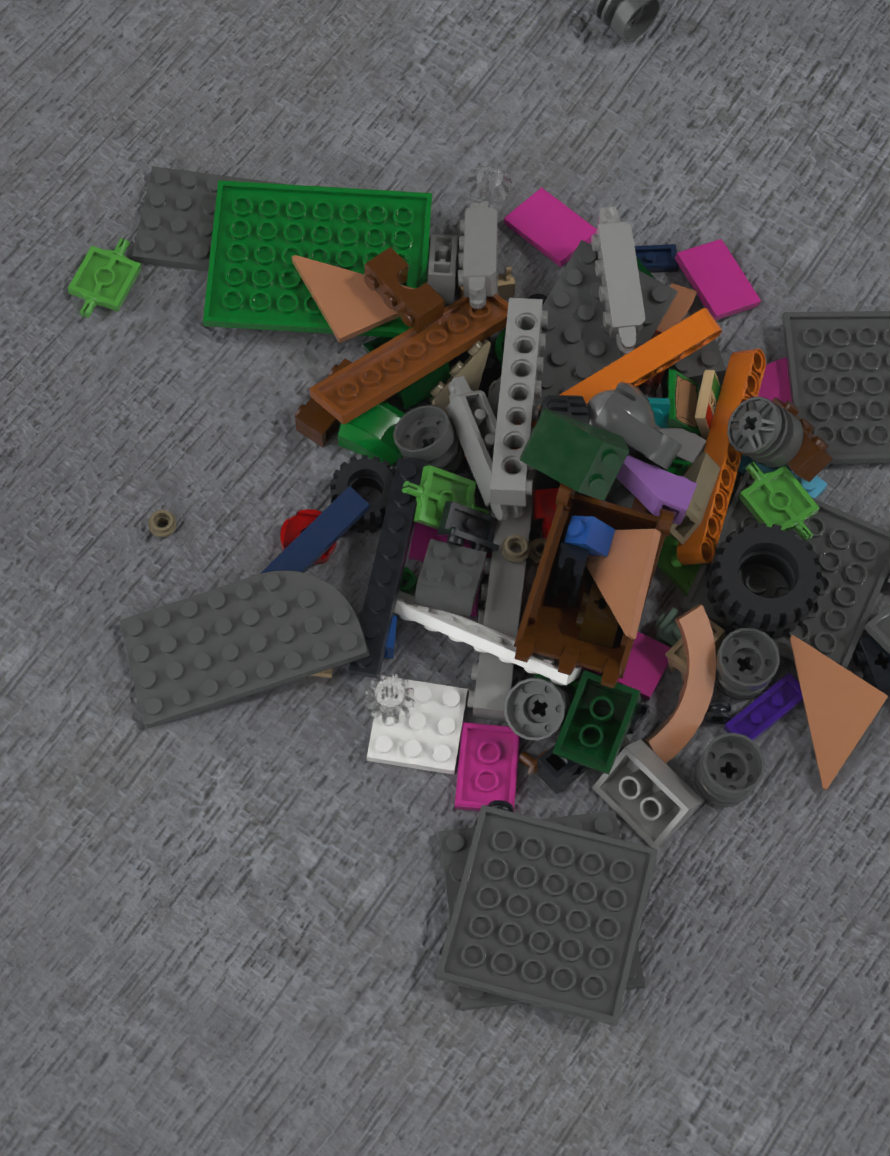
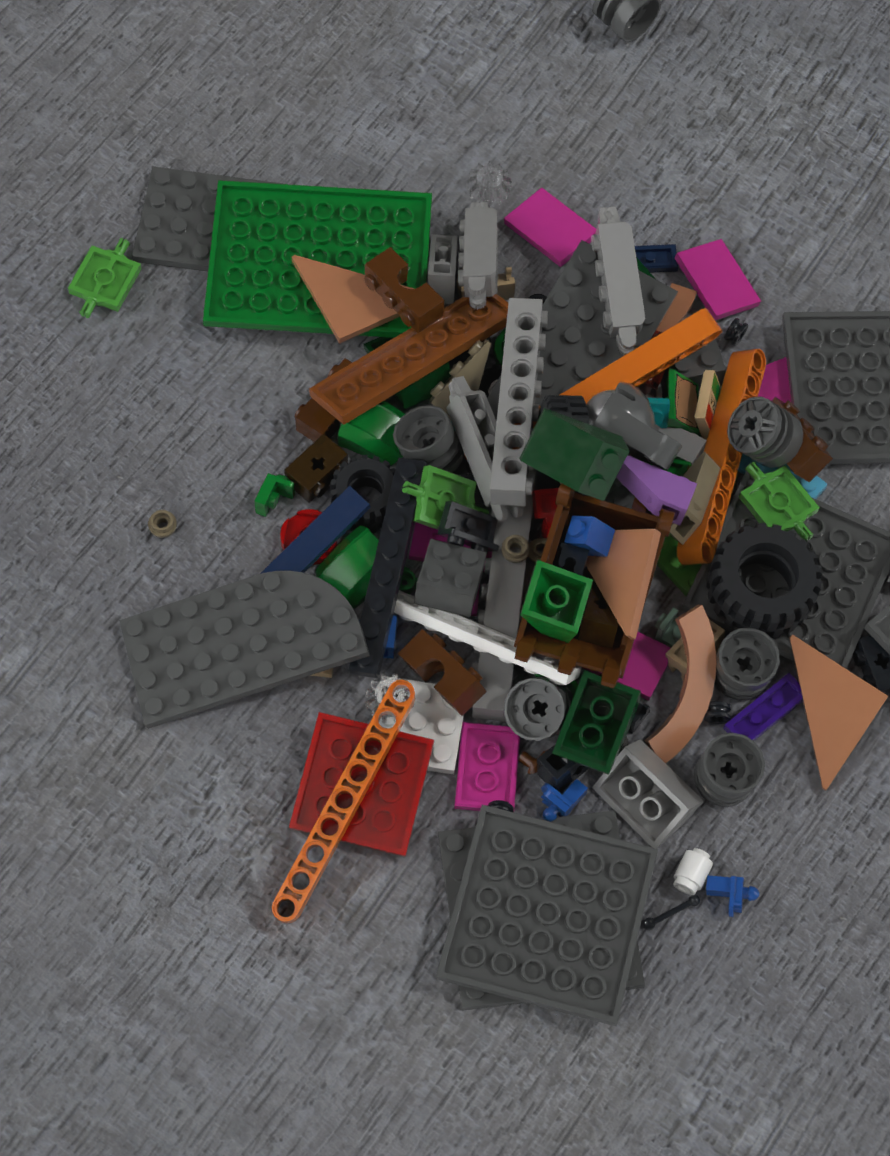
none -> green bracket [254,473,295,517]
none -> orange beam [272,680,416,924]
none -> dark brown brick [284,434,348,503]
none -> red plate [289,712,435,857]
none -> green slope [316,525,379,609]
none -> reddish brown arch [398,629,487,716]
none -> green slope [520,560,593,643]
none -> blue piece [541,779,588,822]
none -> black hinge [643,895,700,930]
none -> white brick [673,848,713,895]
none -> blue piece [706,875,760,917]
none -> black bush [724,318,748,346]

